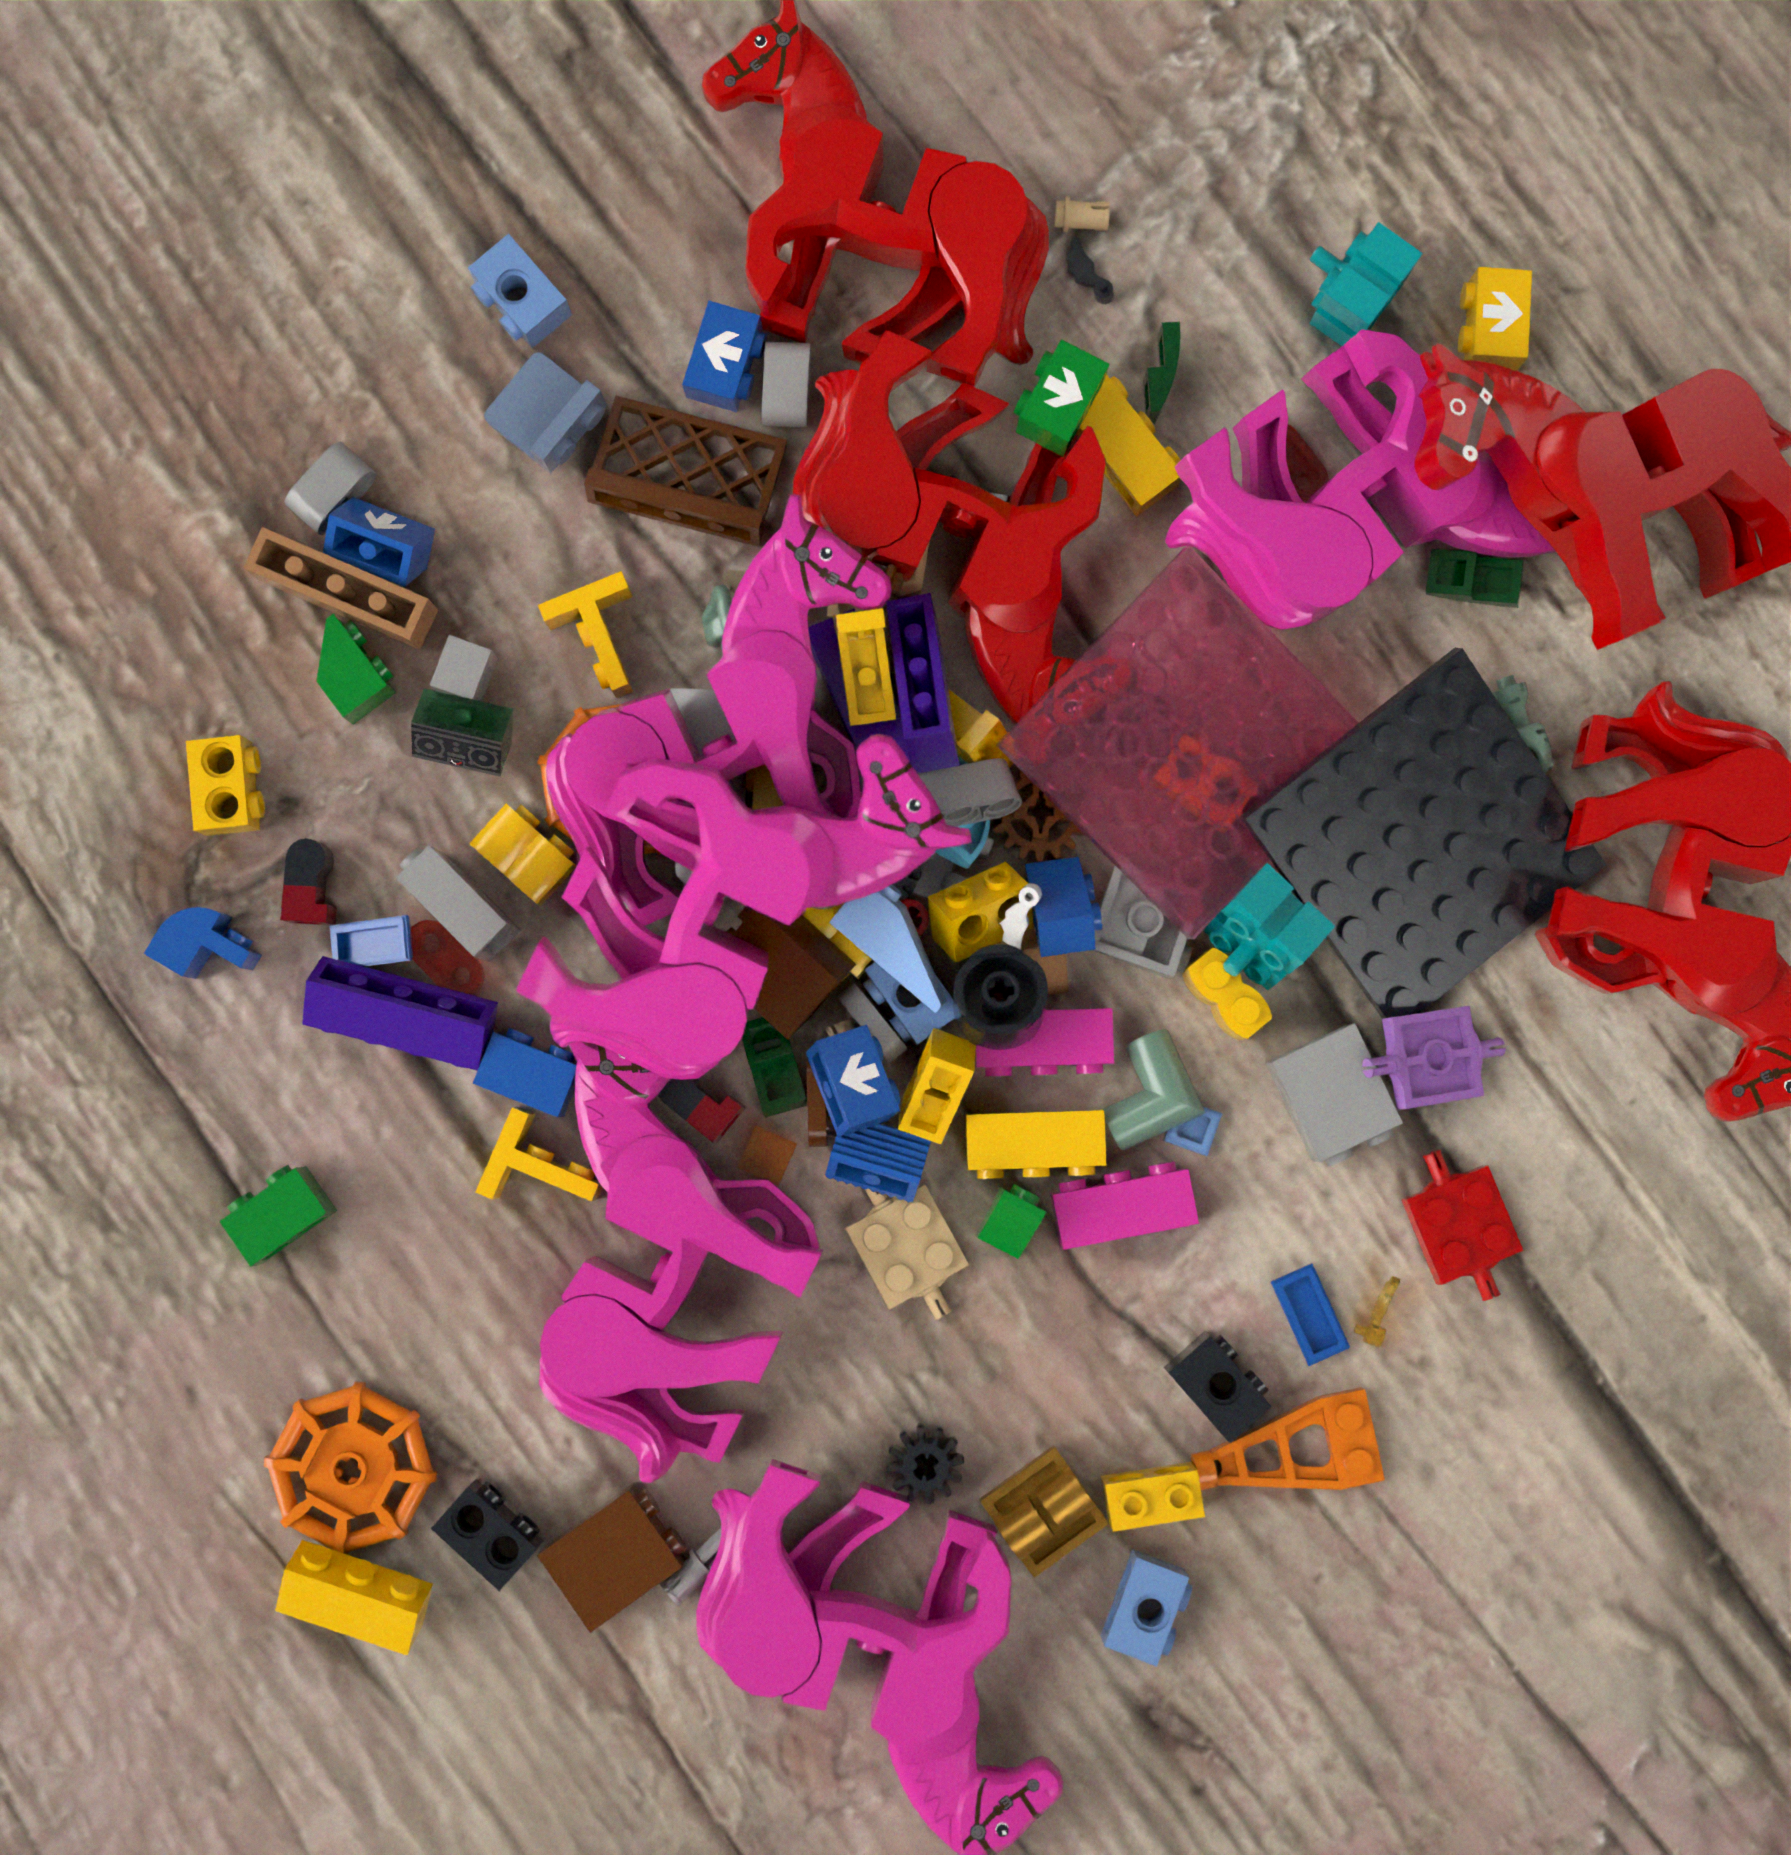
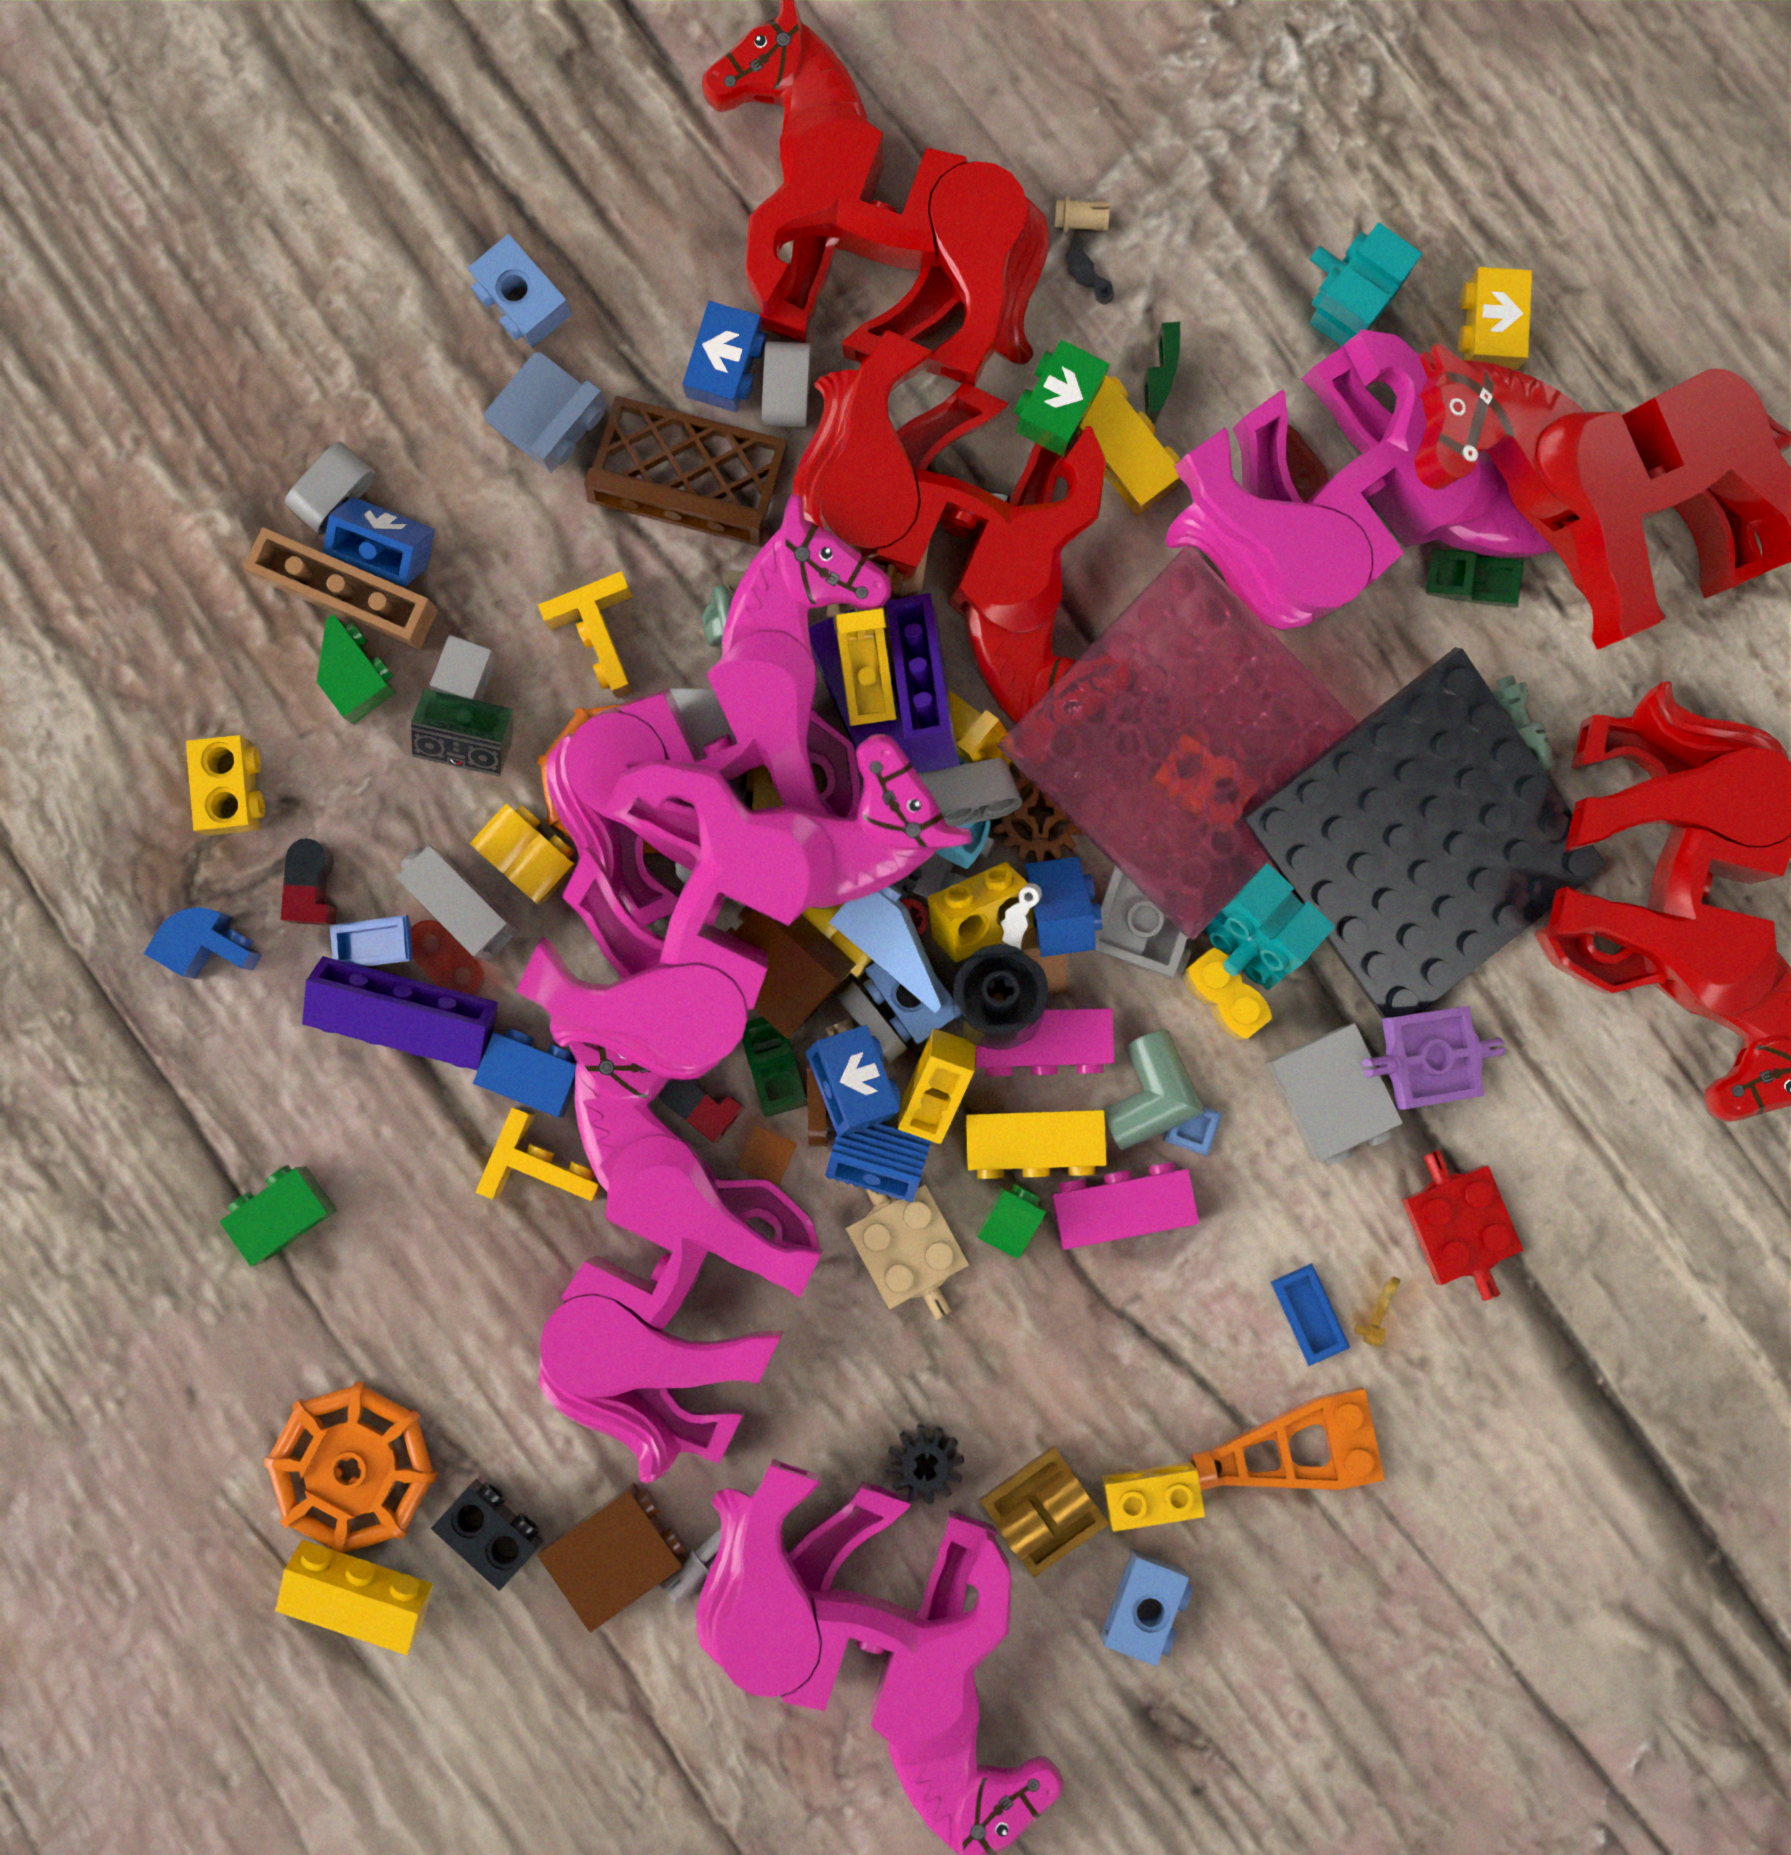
black brick [1163,1332,1272,1443] -> none

